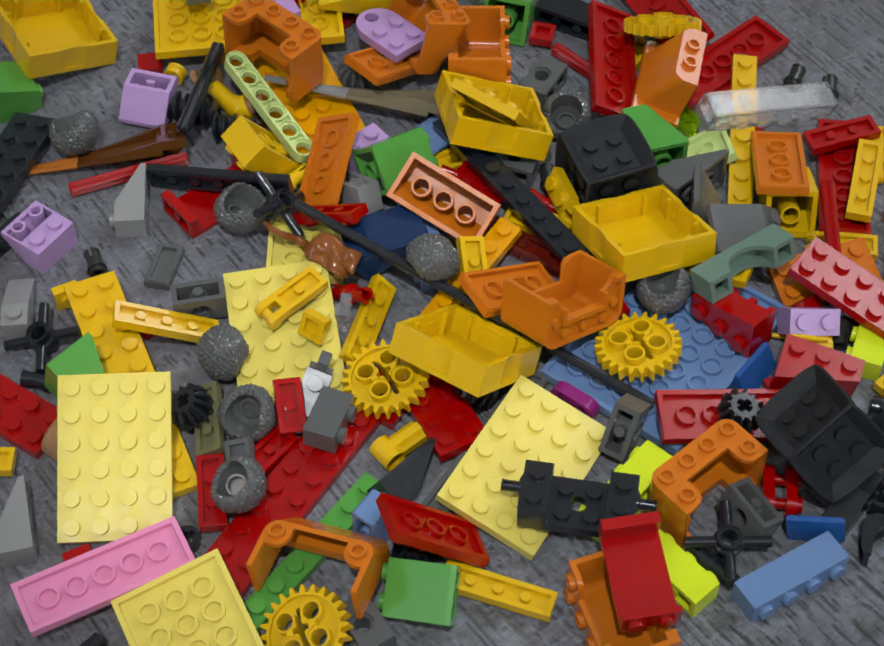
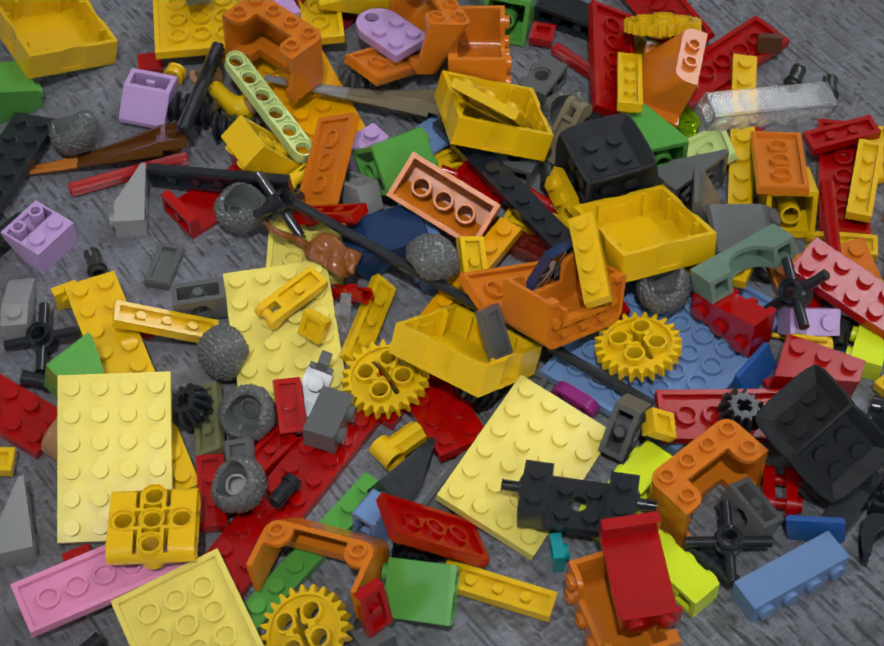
none -> yellow connector [105,484,201,570]
none -> black pin [267,473,301,510]
none -> red plate [352,577,393,638]
none -> dark grey tile [474,303,514,362]
none -> tile [526,237,574,291]
none -> dark tan plate [545,95,593,165]
none -> teal plate [548,532,570,573]
none -> yellow plate [568,211,613,309]
none -> yellow plate [617,52,643,114]
none -> yellow tile [641,407,677,443]
none -> reddish brown slope [756,33,783,54]
none -> black bar [763,256,830,330]

